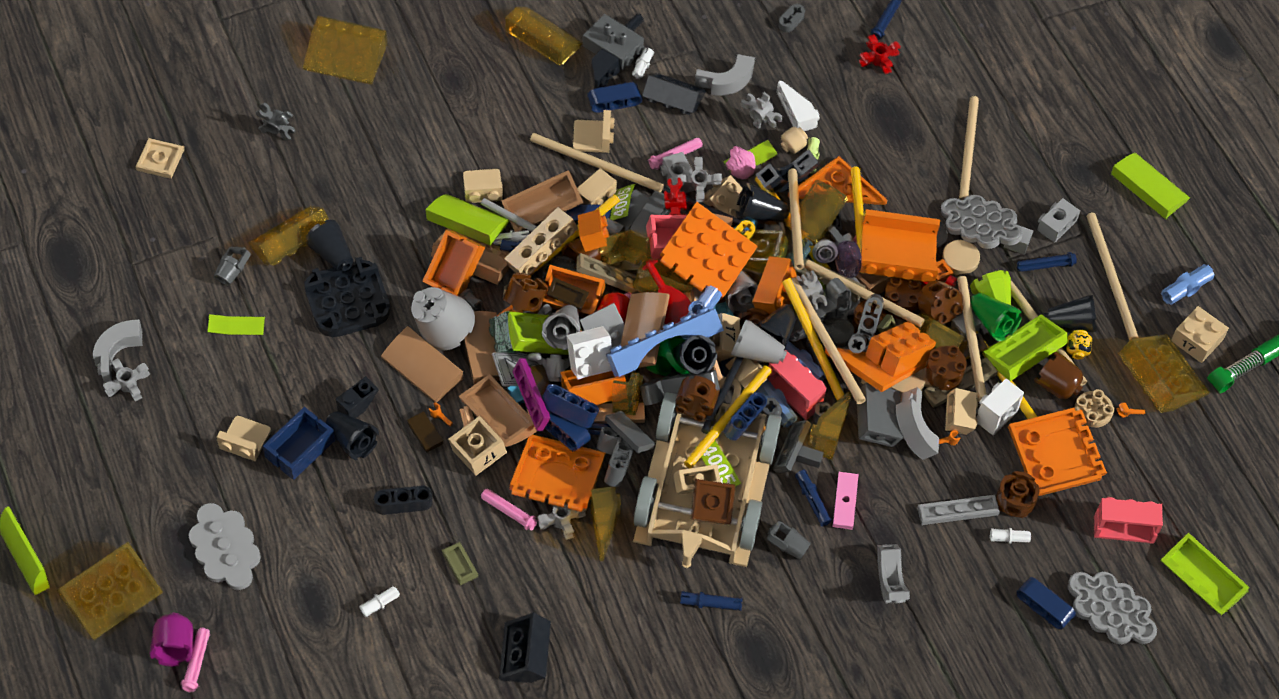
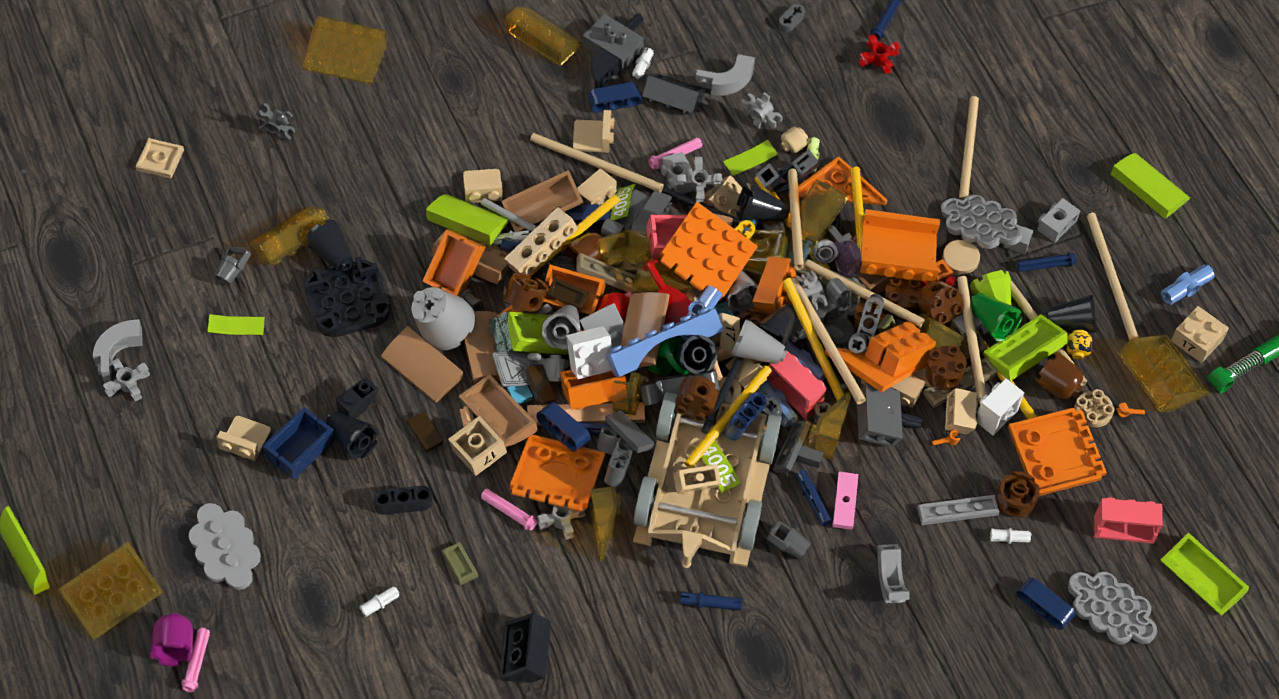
orange hand [429,403,453,426] -> none
magenta plate [512,358,550,431] -> none
dark blue beam [542,384,599,428] -> none
orange brick [578,209,609,252] -> none
red pin [664,178,686,215] -> none
reddish brown tile [690,479,735,525] -> none
bright pink hair [726,146,756,180] -> none
white slope [777,81,819,131] -> none
light grey arch [896,387,939,460] -> none

